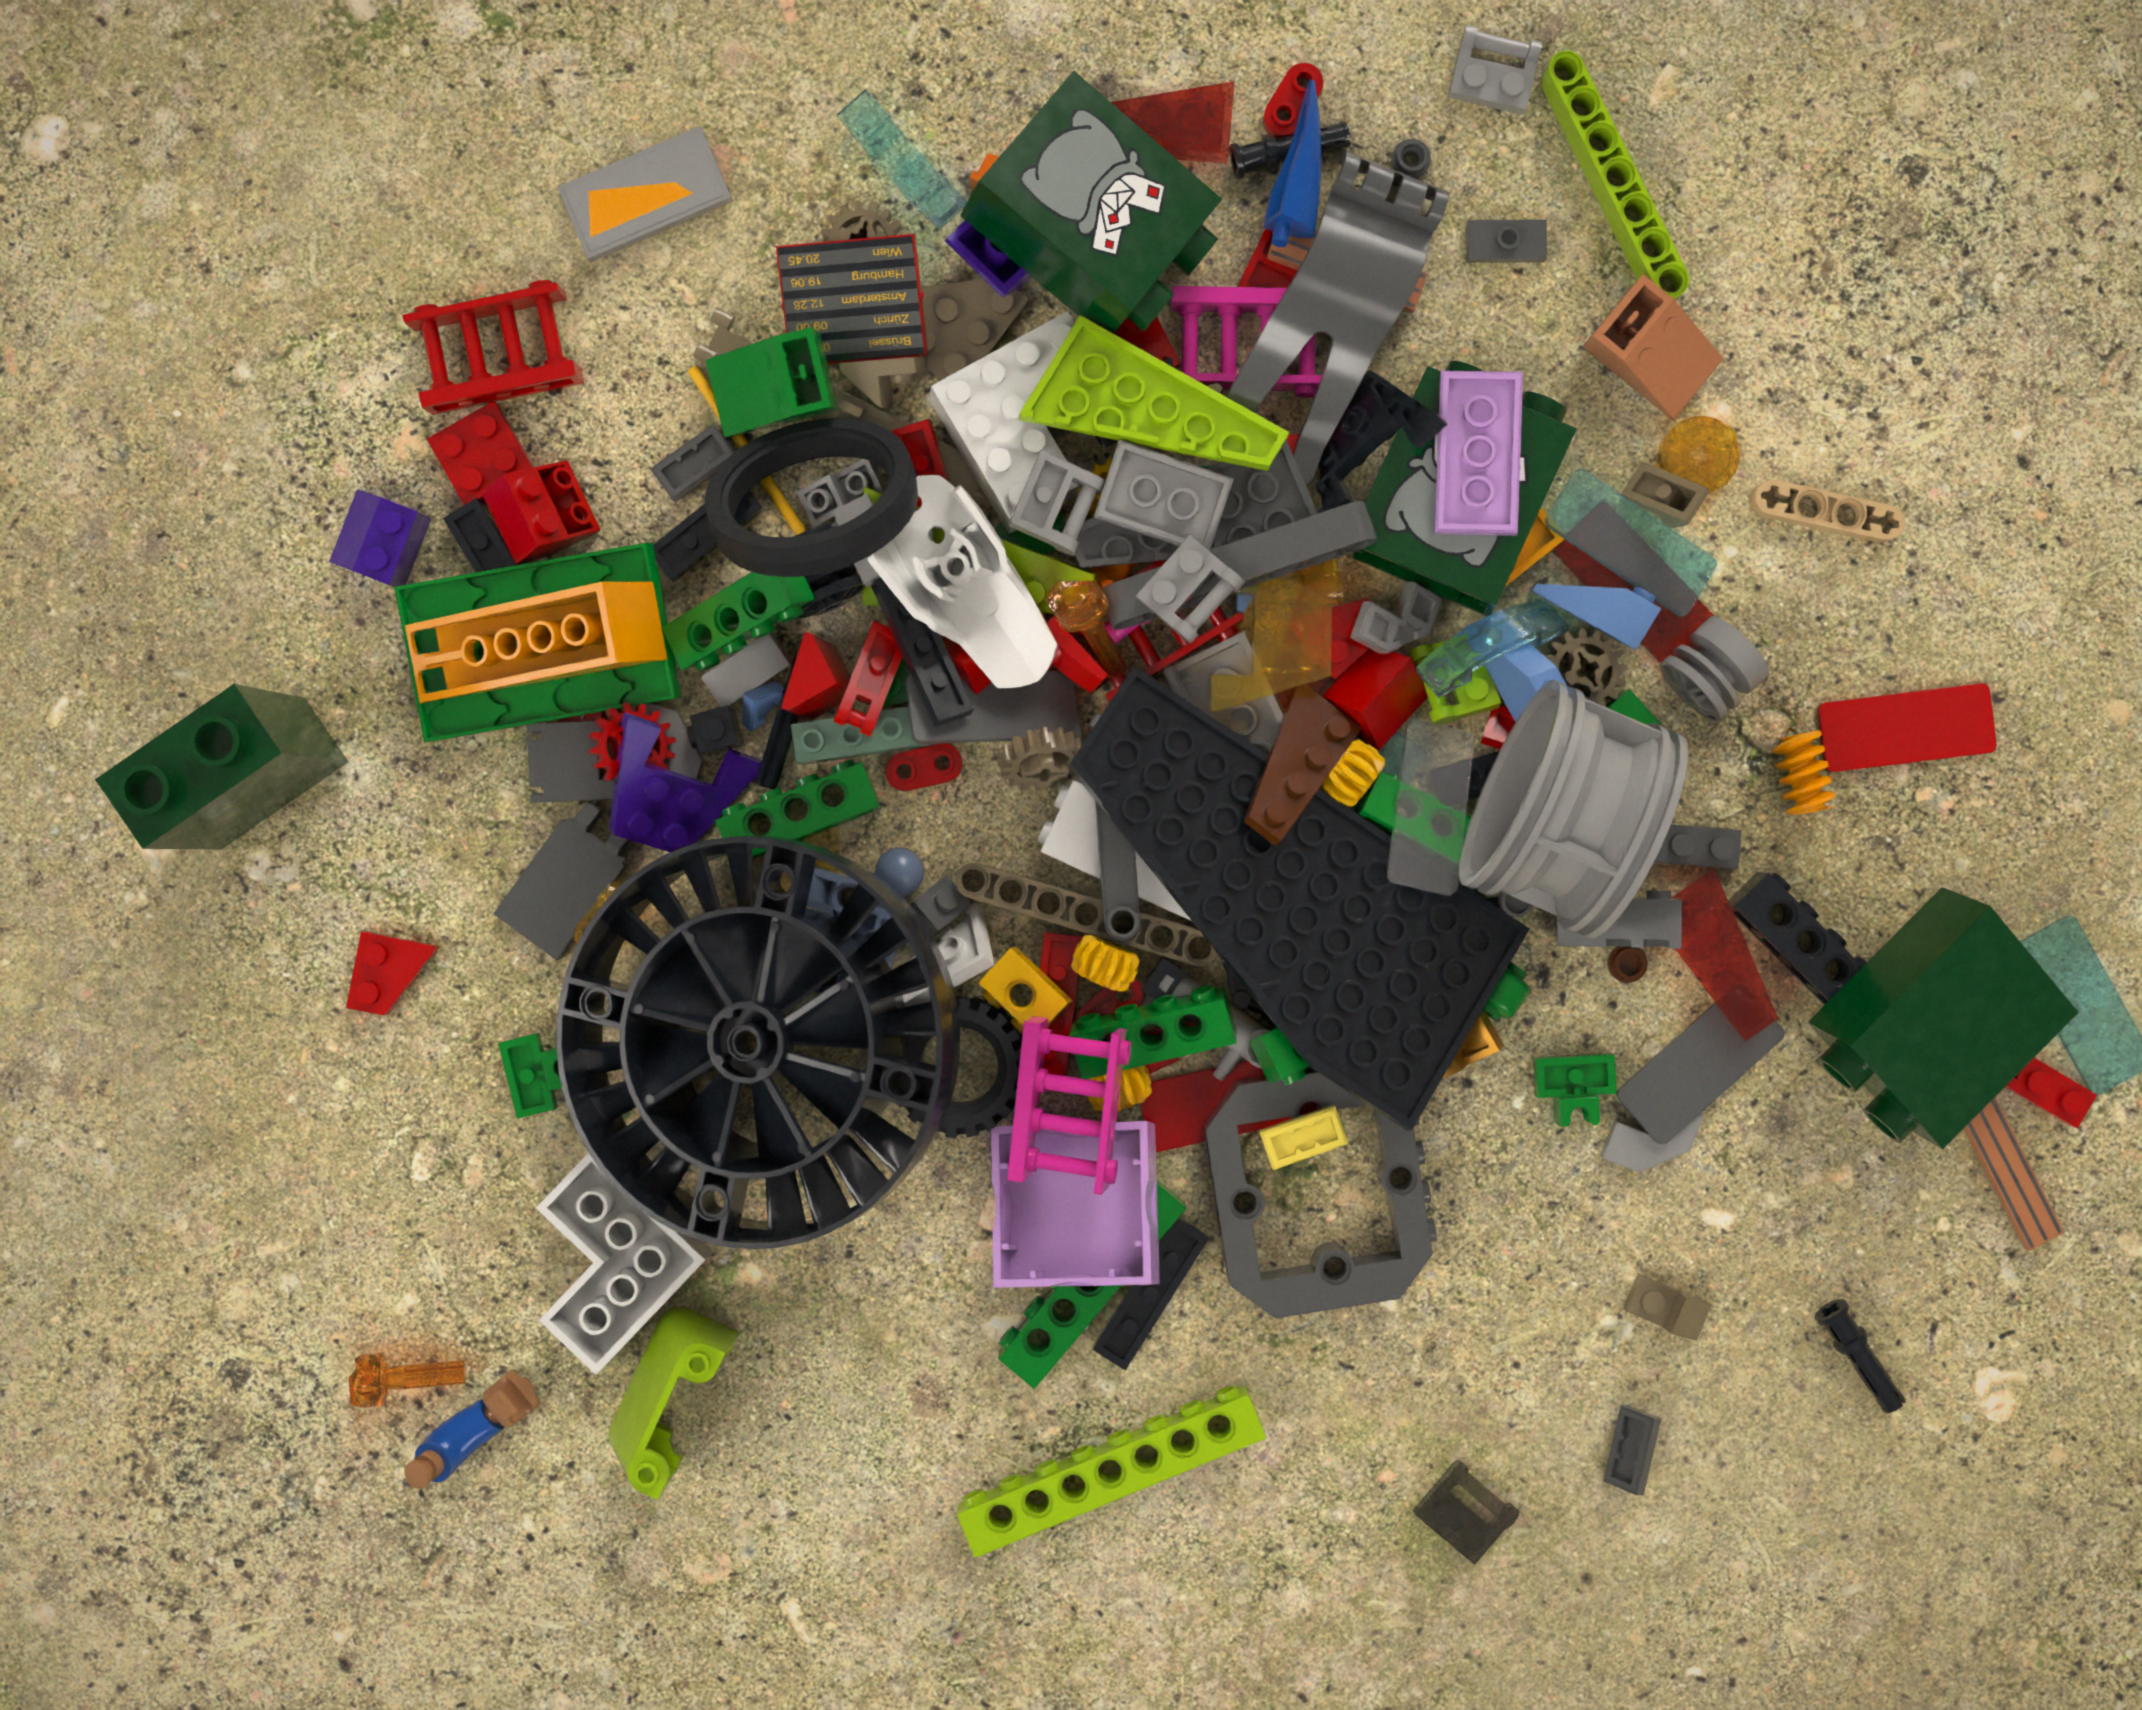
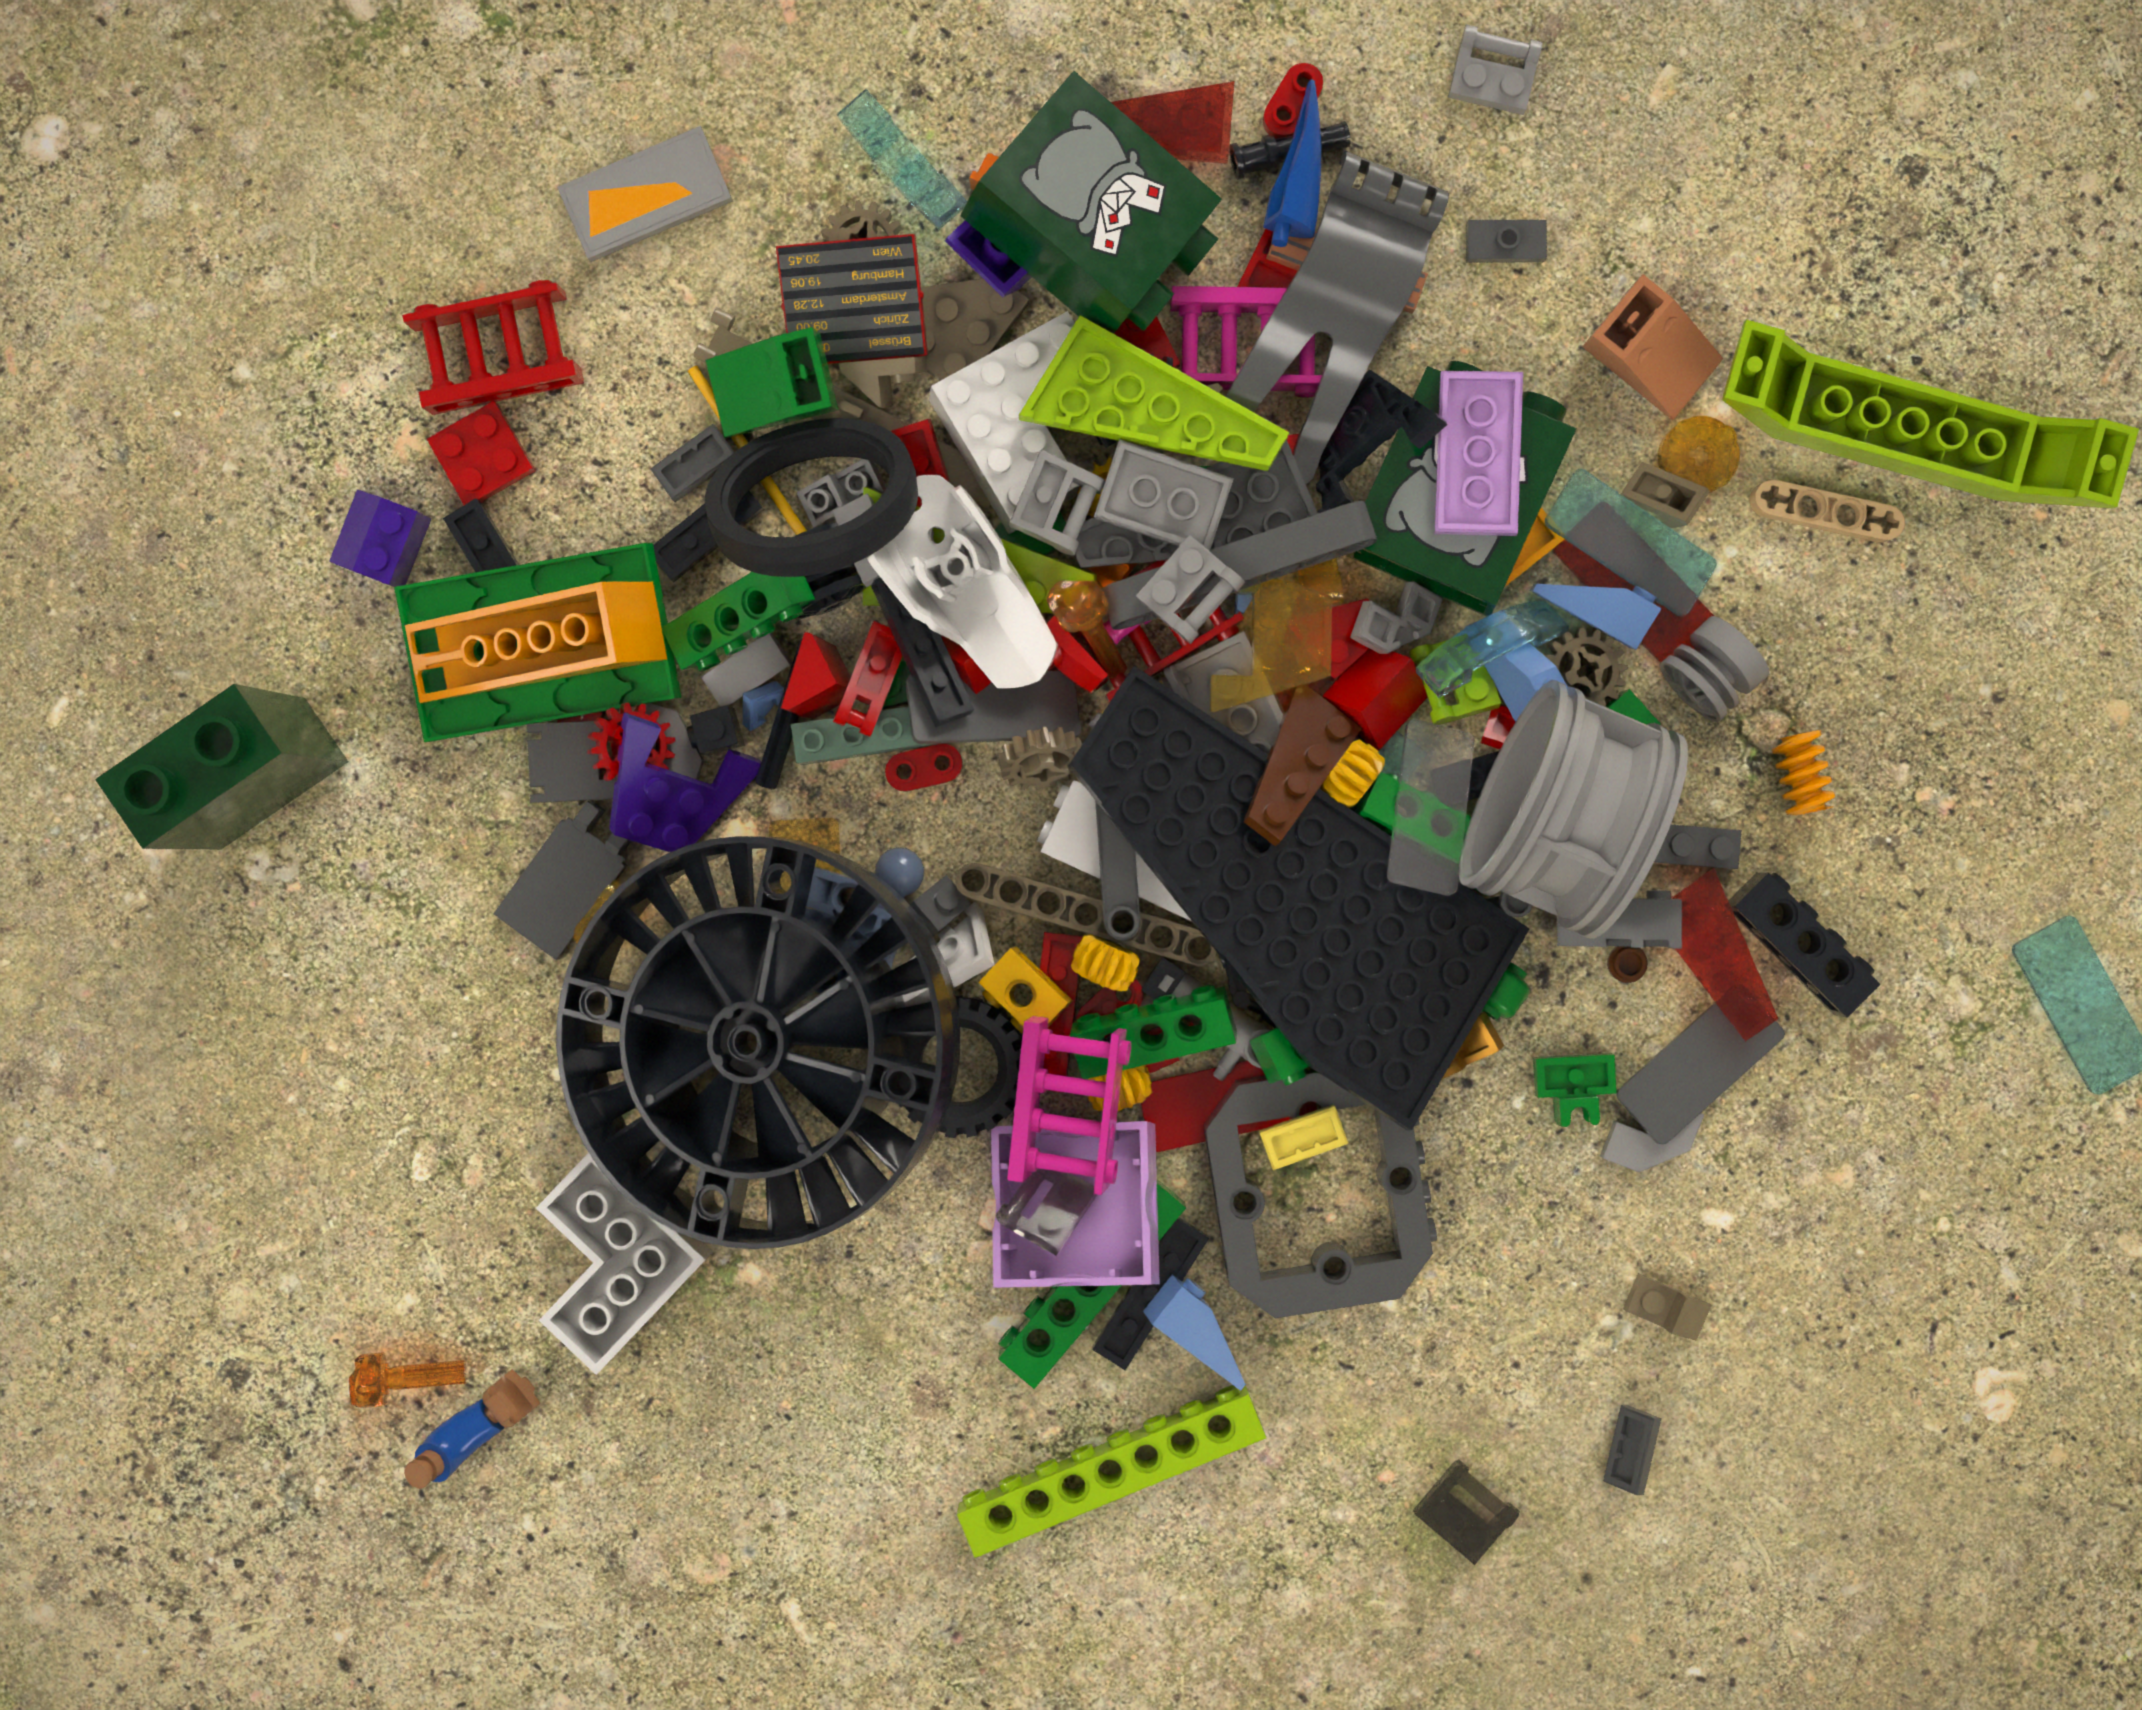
red wing [346,931,439,1016] -> none
red slope [482,460,601,565] -> none
green plate [498,1032,562,1119] -> none
lime windscreen [608,1306,740,1500] -> none
green brick [715,759,882,859] -> none
dark grey plate [1391,139,1431,179] -> none
lime beam [1540,50,1690,301] -> none
dark green brick [1808,887,2079,1149] -> none
black pin [1815,1299,1906,1413] -> none
red piece [1817,683,1997,772] -> none
nougat tile [1963,1097,2065,1250] -> none
red plate [2004,1058,2097,1129] -> none
none -> clear smoke plate [995,1168,1097,1256]
none -> medium blue slope [1143,1274,1246,1391]
none -> lime slope [1722,319,2139,509]

